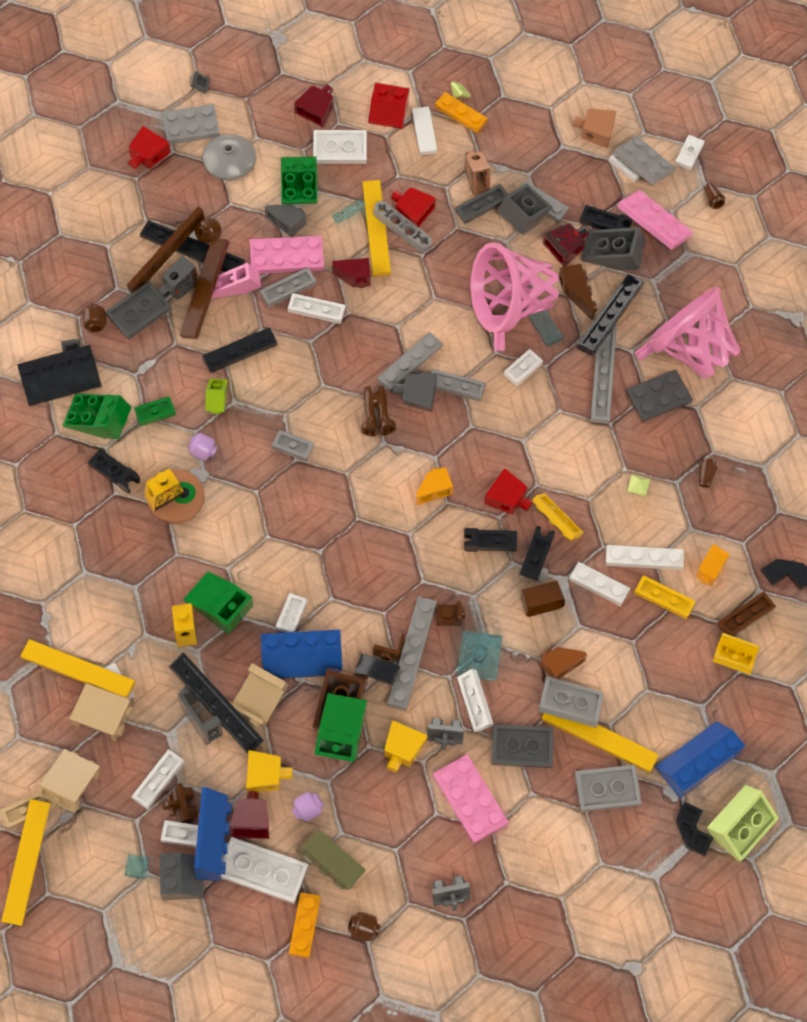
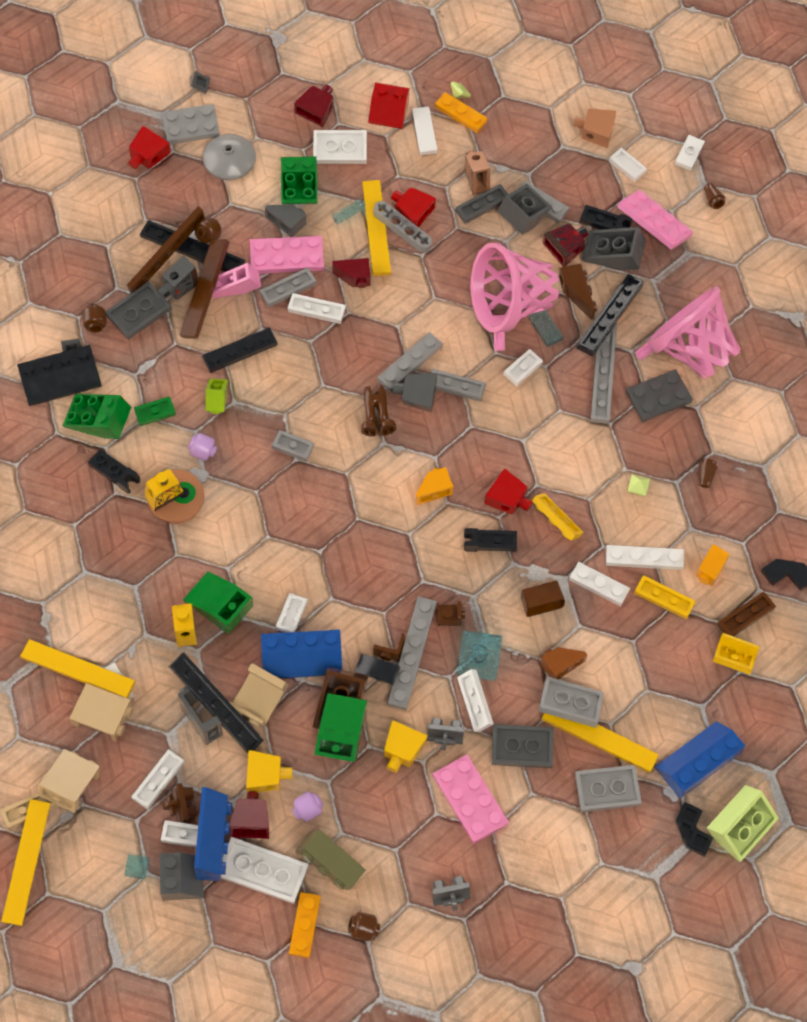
black plate [520,526,555,581] -> none
light grey plate [614,136,676,185] -> none

